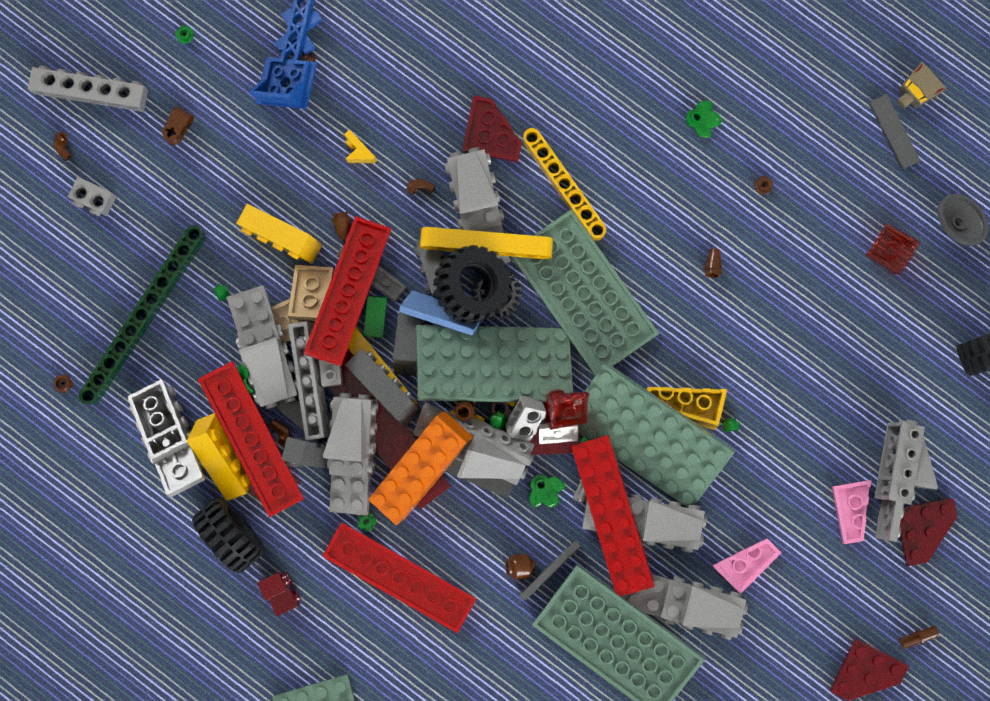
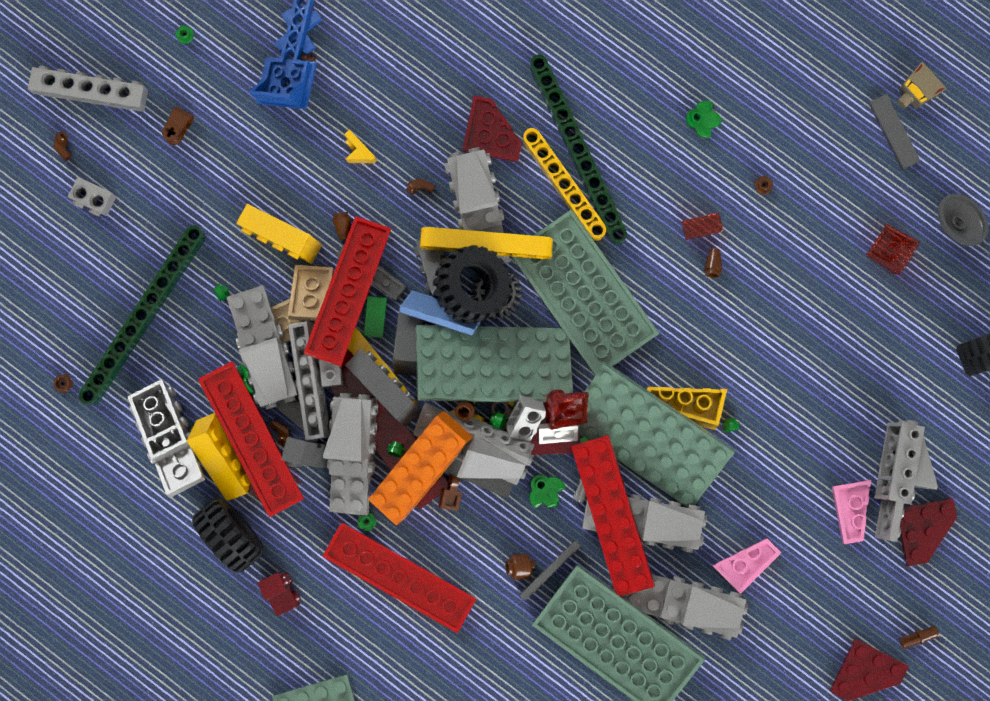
none -> green plate [387,441,406,457]
none -> reddish brown plate [438,475,462,511]
none -> dark green beam [530,54,627,245]
none -> clear red plate [681,213,723,241]

